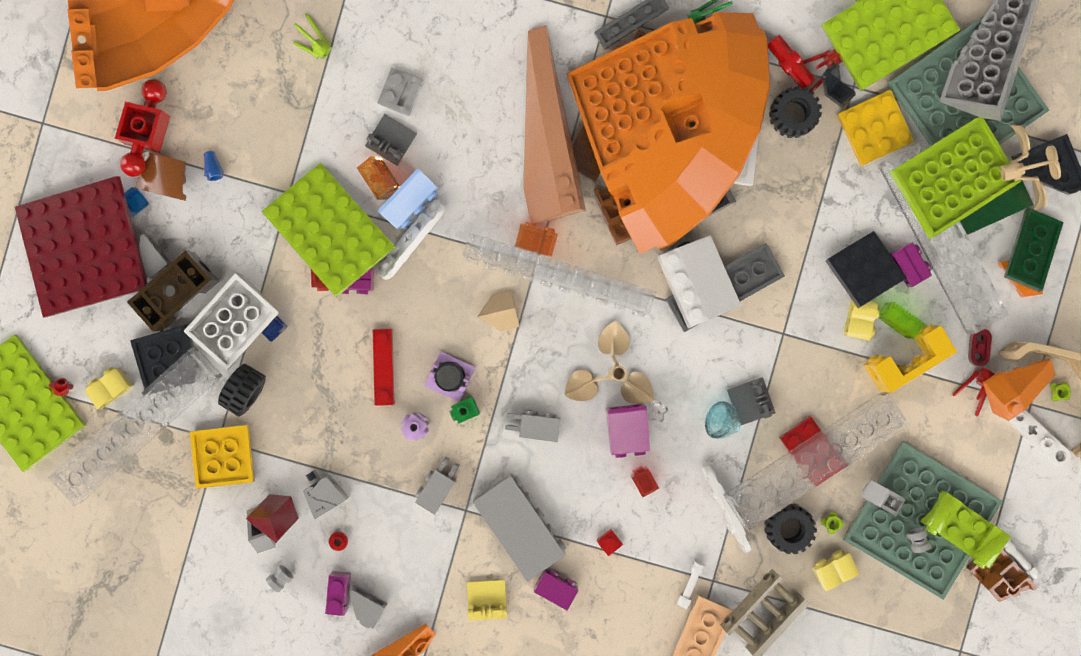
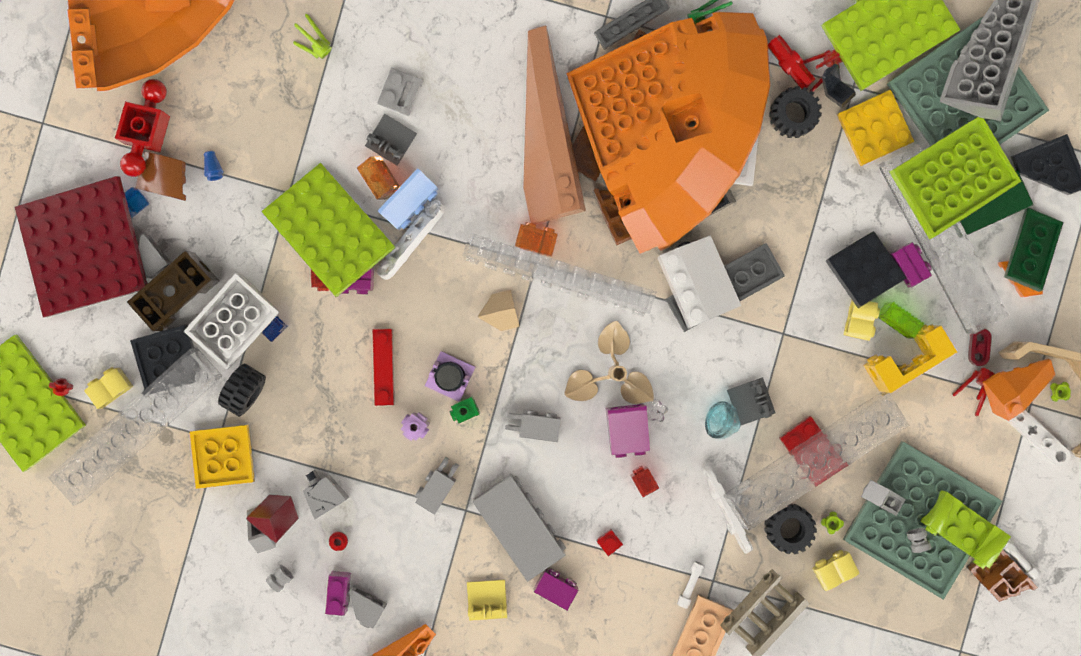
tan plant [1000,124,1061,210] -> none

